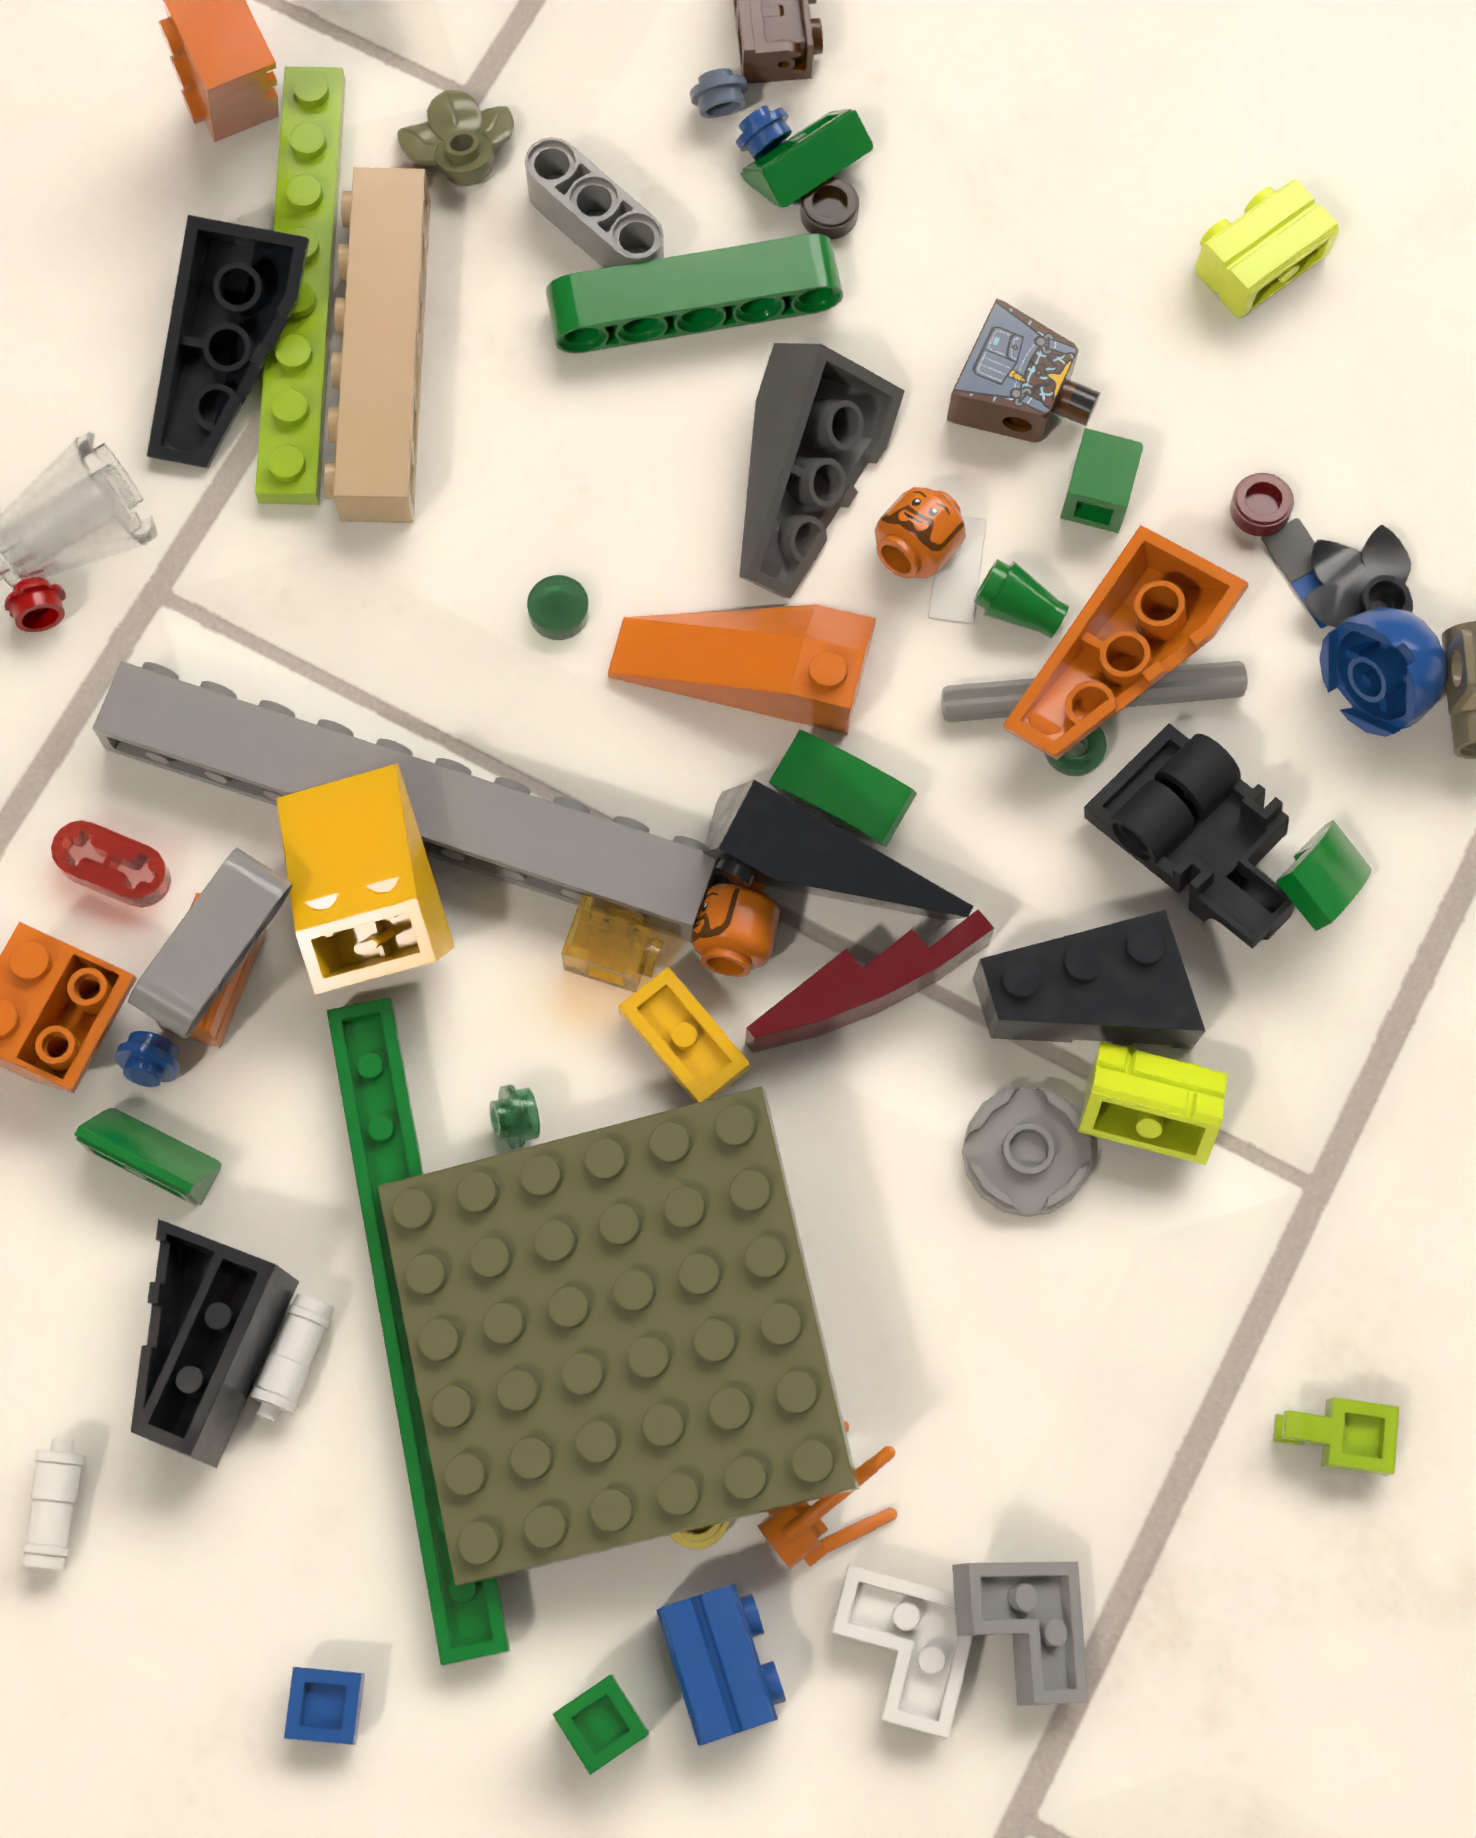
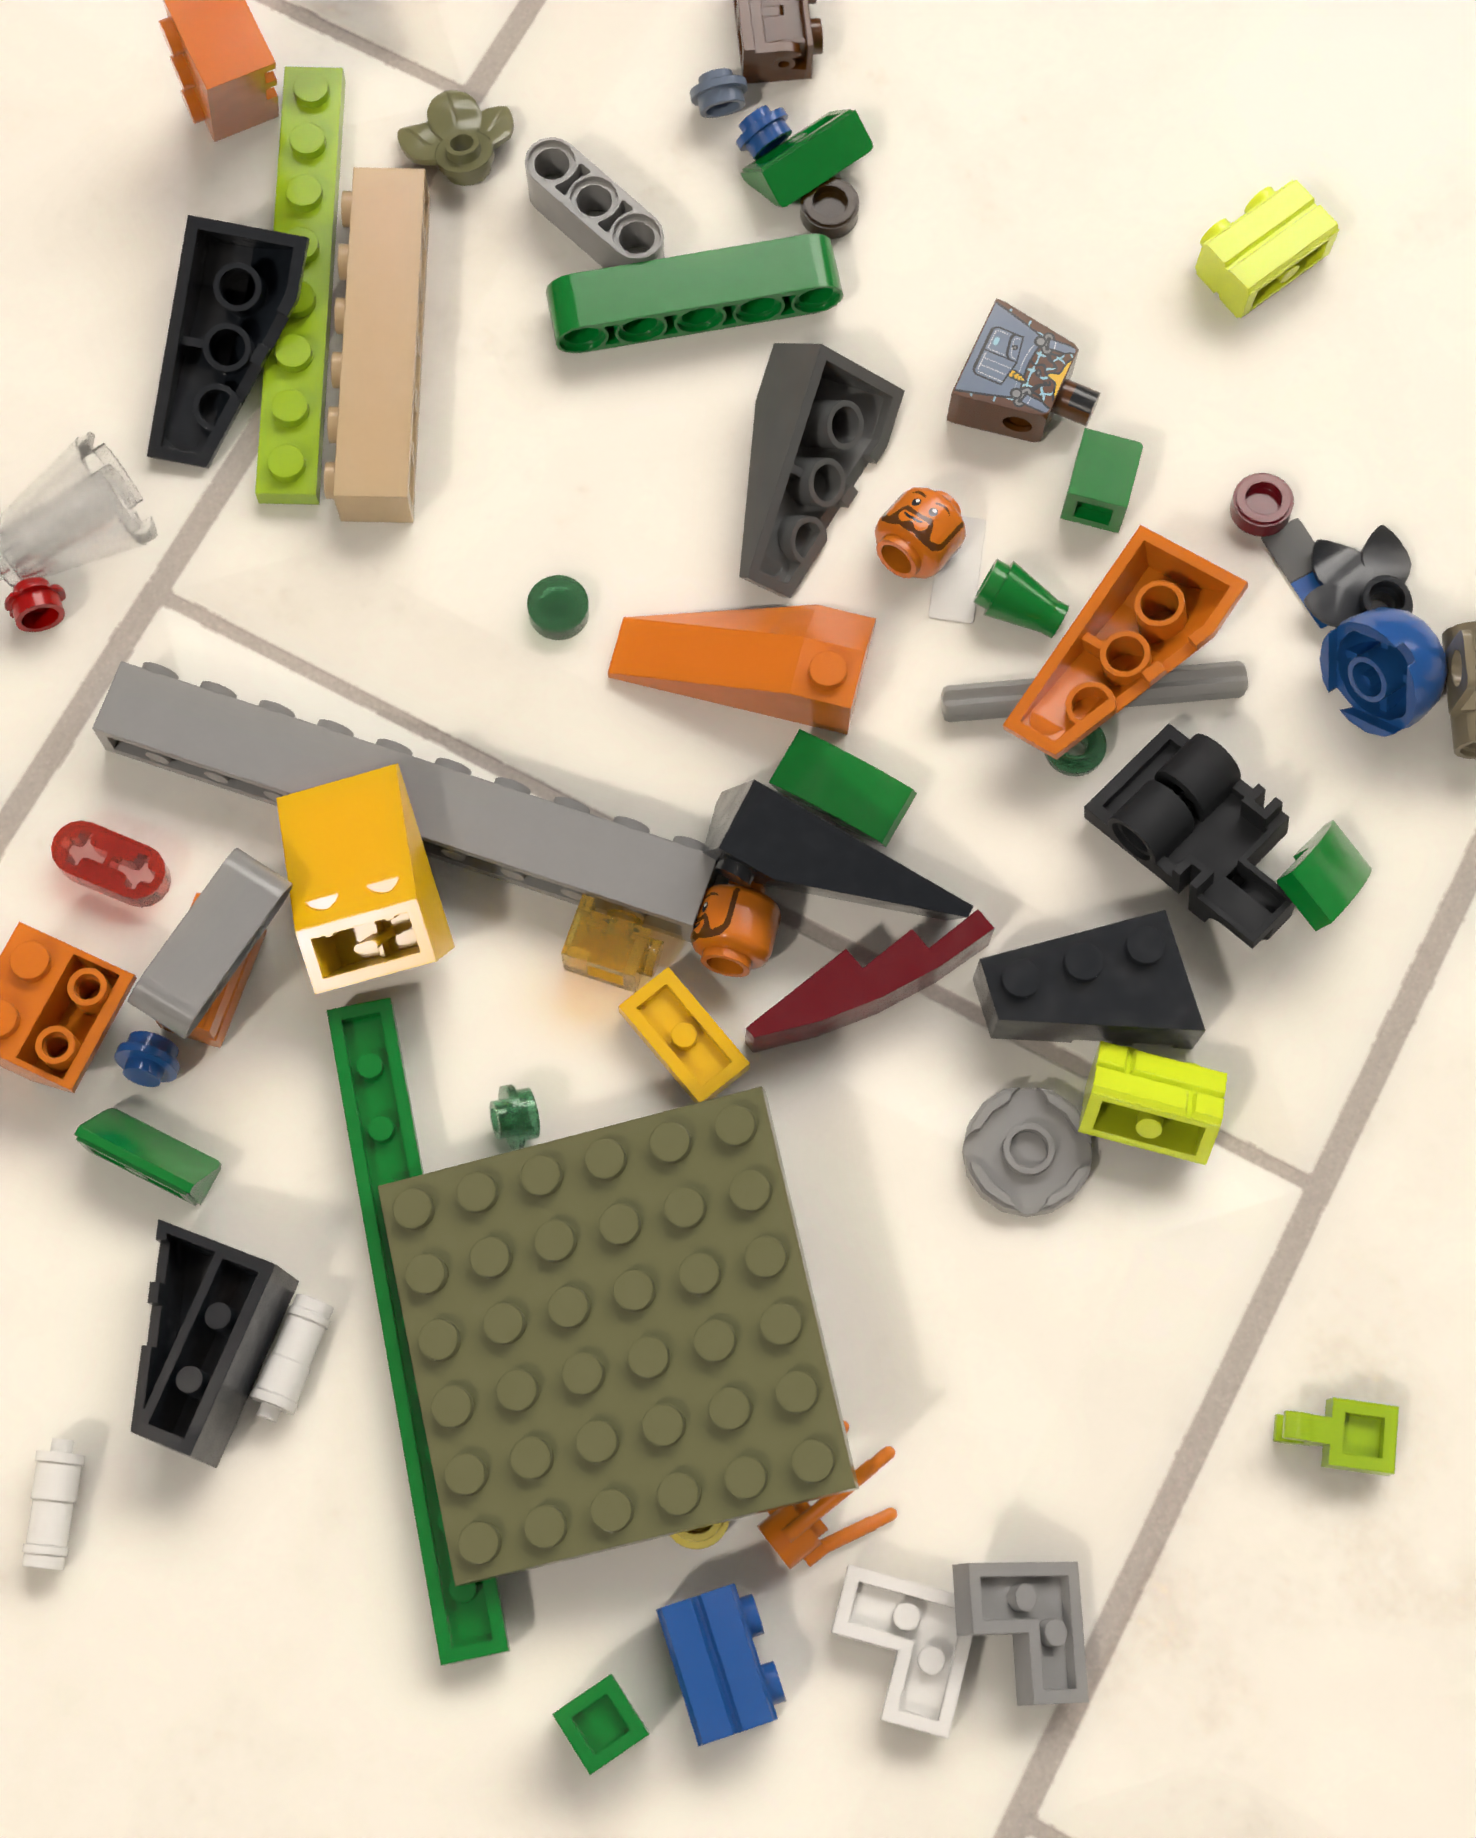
blue plate [284,1667,365,1745] -> none

